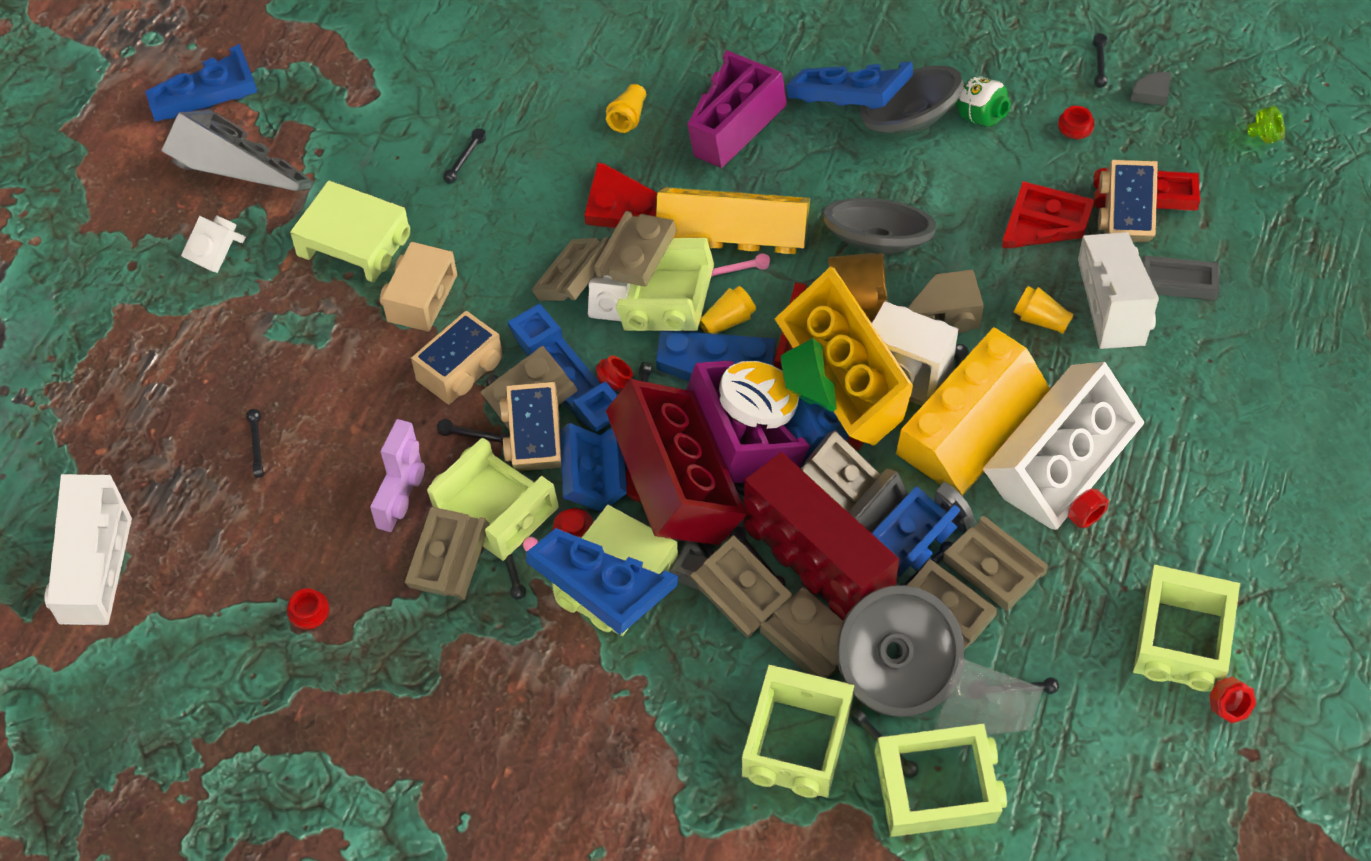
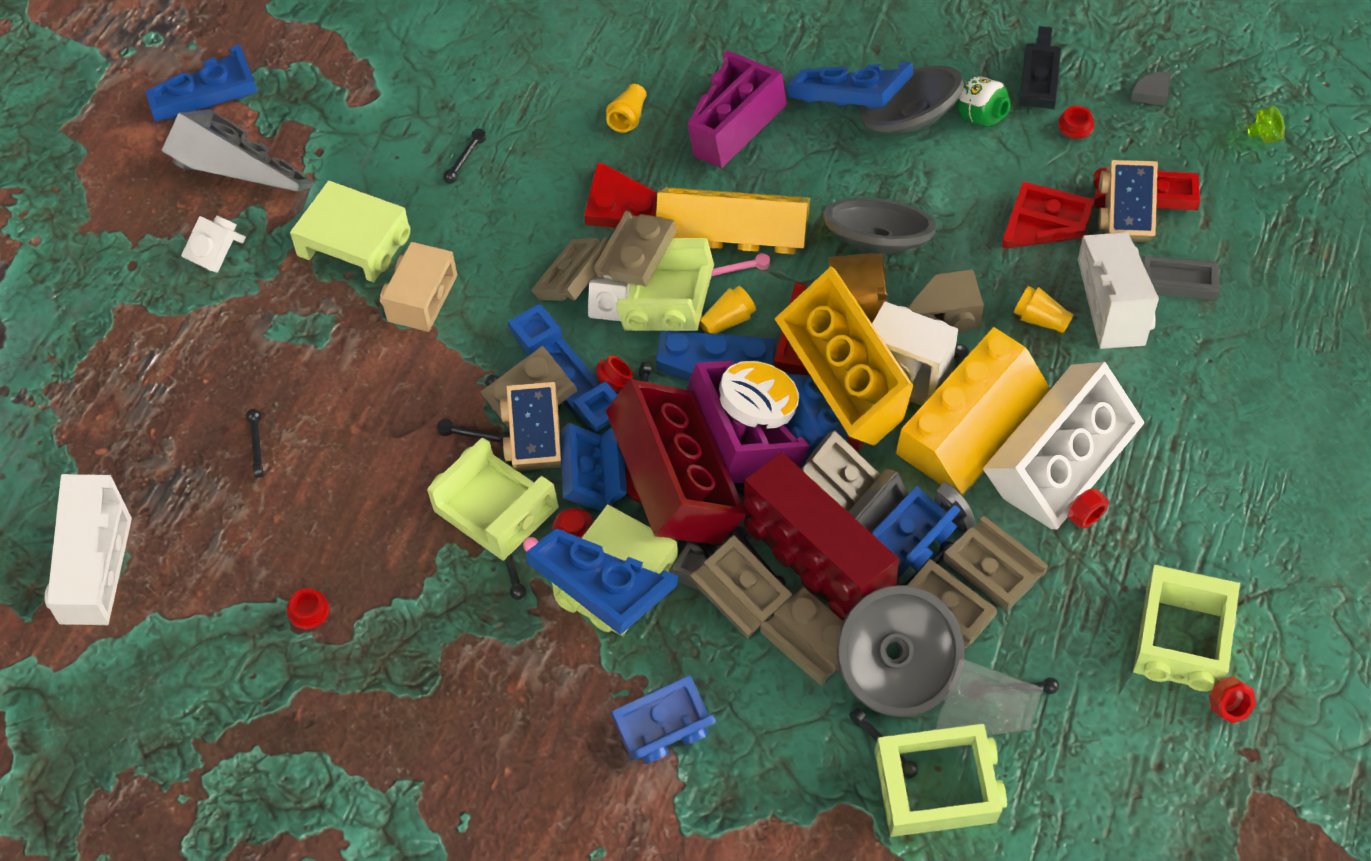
lavender plate [370,419,425,532] -> none
dark tan plate [404,507,490,600] -> none
brick [411,311,503,405] -> none
yellowish green window [742,665,854,798] -> none
green slope [781,338,837,412] -> none
black hinge [1093,33,1108,88] -> none
none -> blue bracket [610,675,716,764]
none -> black hinge [1019,26,1061,109]

